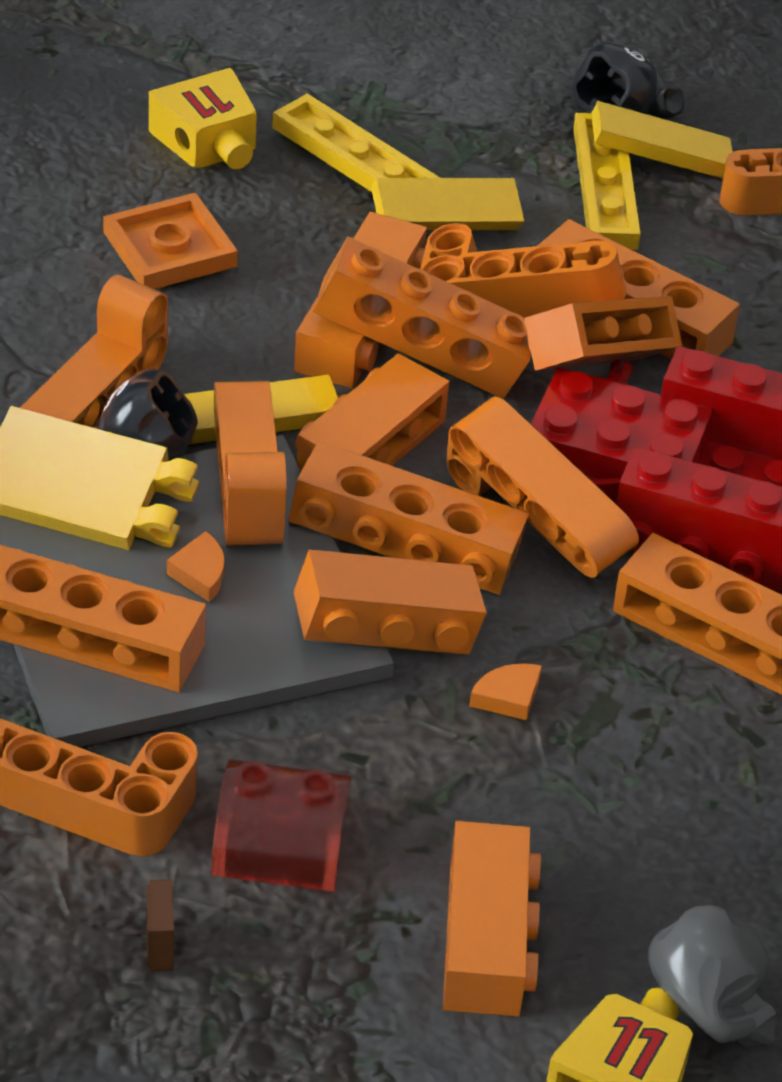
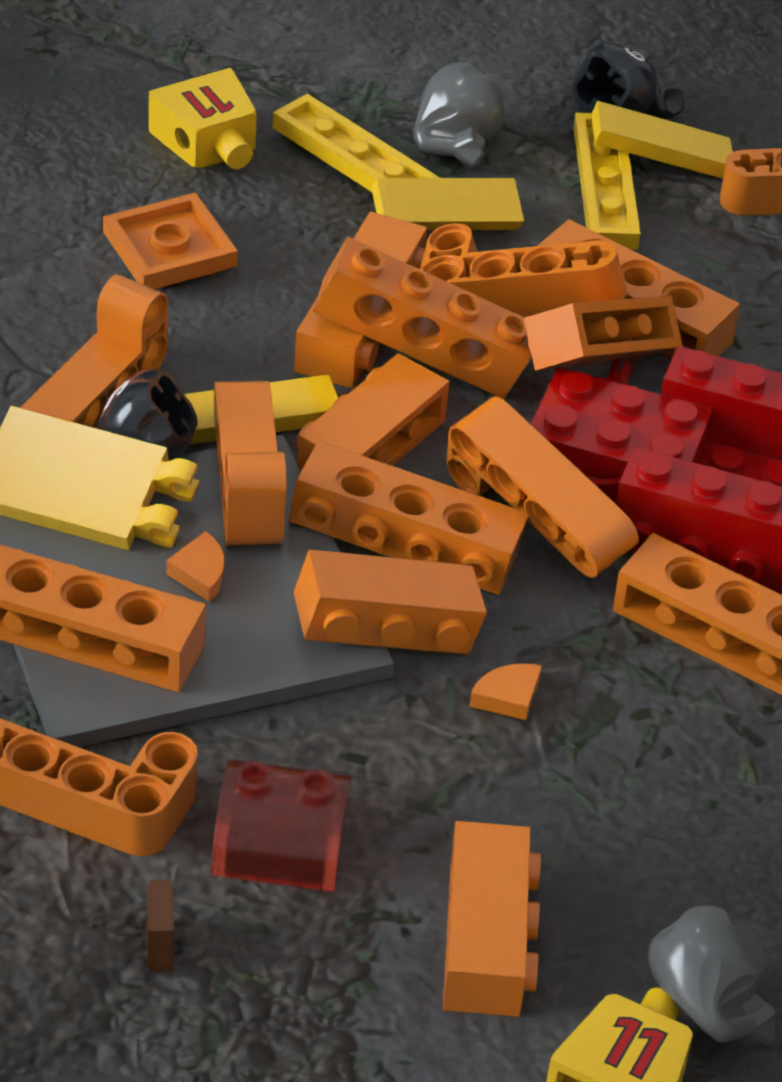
none -> dark grey piece [414,61,505,170]

